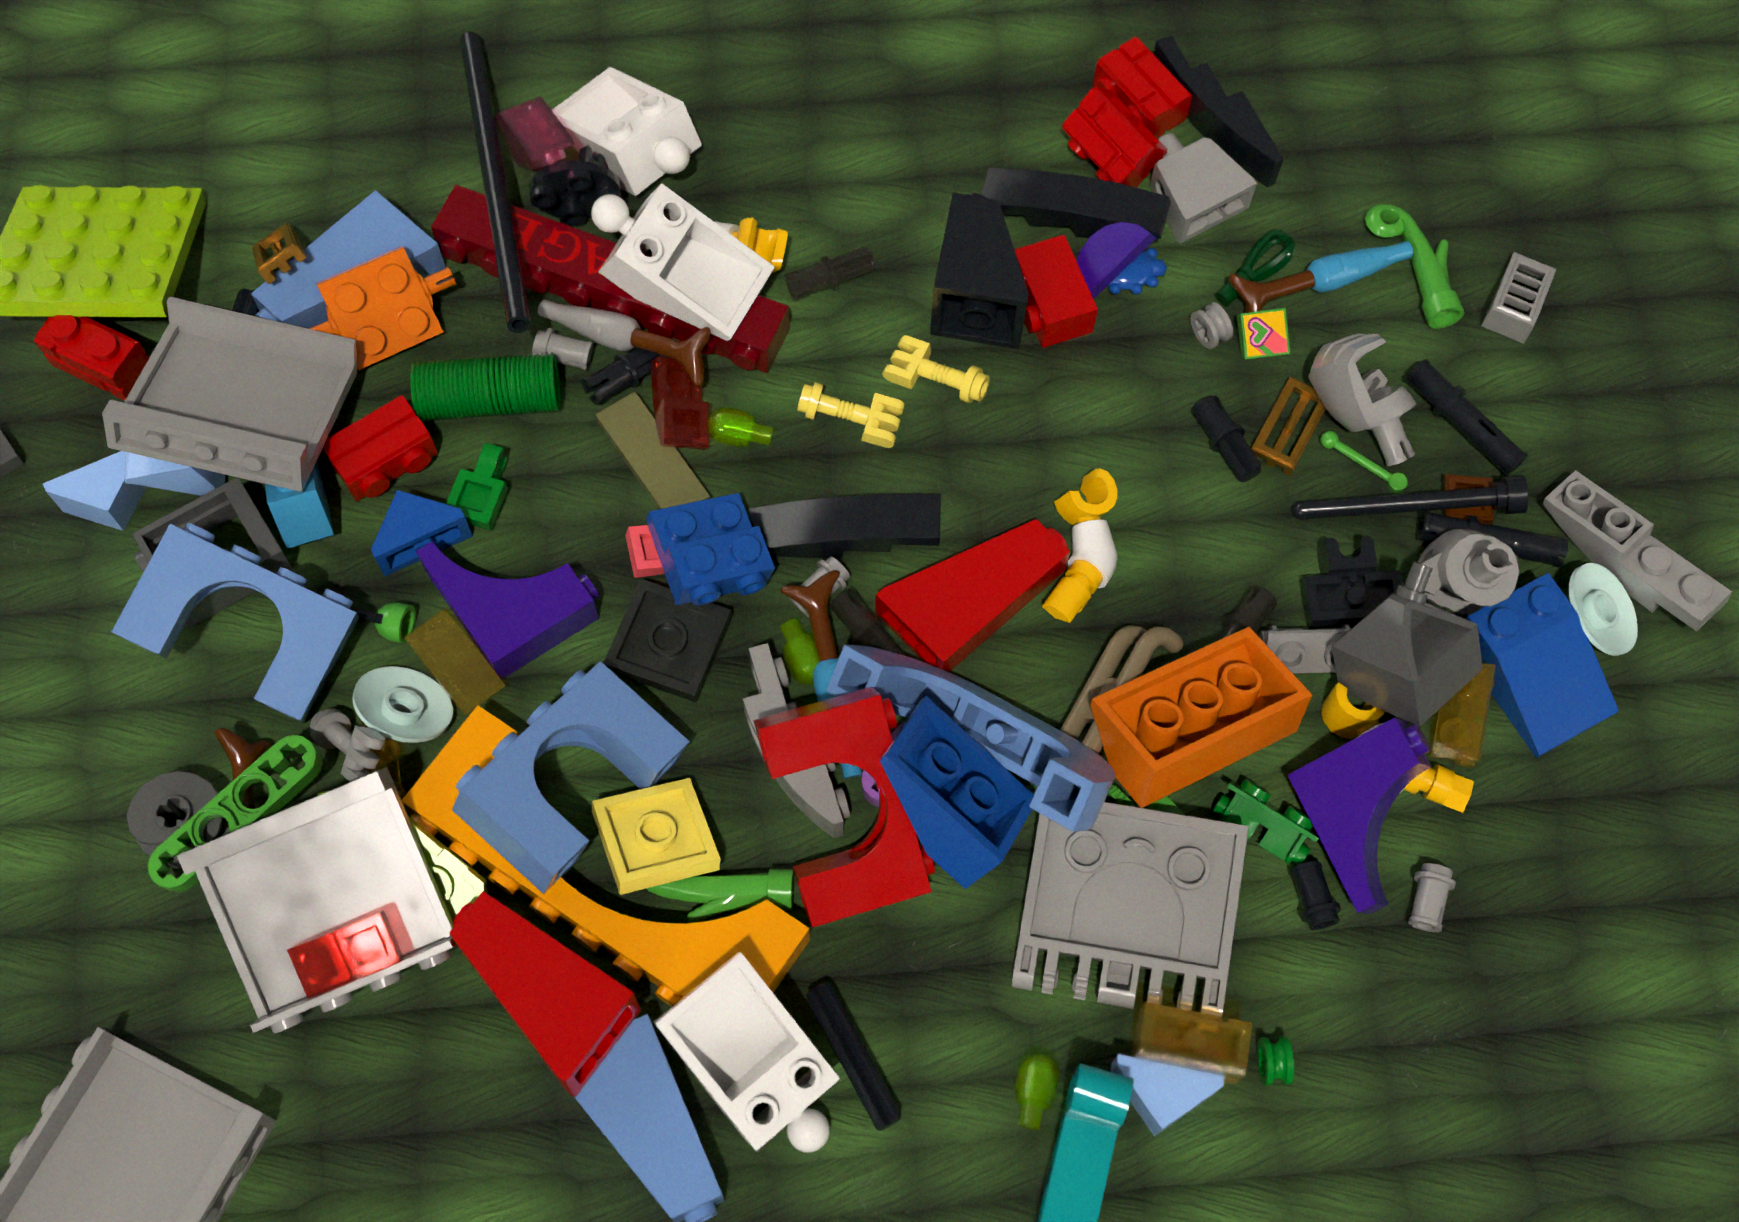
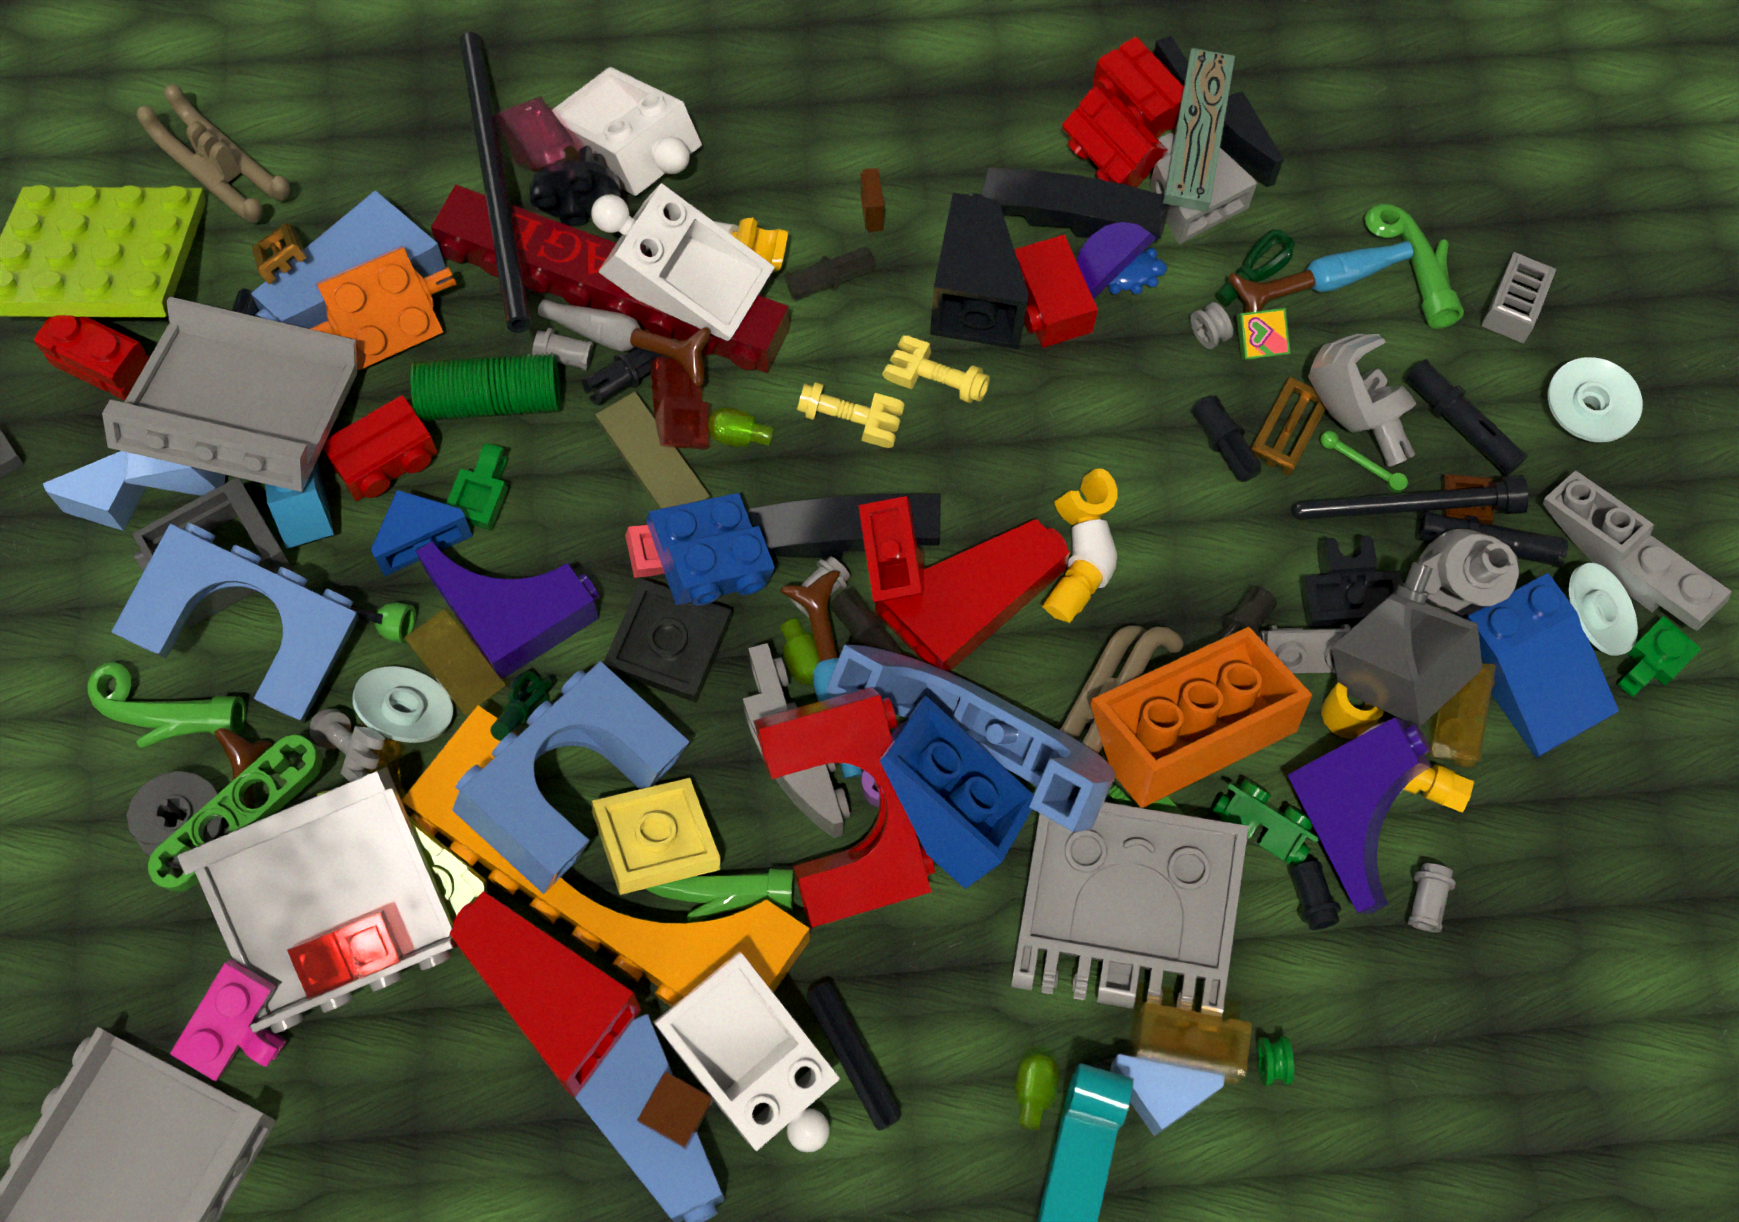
none -> bright green plant [87,662,246,748]
none -> dark tan piece [137,84,291,224]
none -> dark pink plate [170,959,287,1081]
none -> dark green piece [490,671,552,741]
none -> reddish brown tile [637,1071,713,1150]
none -> red slope [858,496,924,603]
none -> reddish brown tile [860,168,884,232]
none -> sand green tile [1163,48,1235,212]
none -> light aqua dish [1548,357,1643,442]
none -> green plate [1617,616,1702,698]

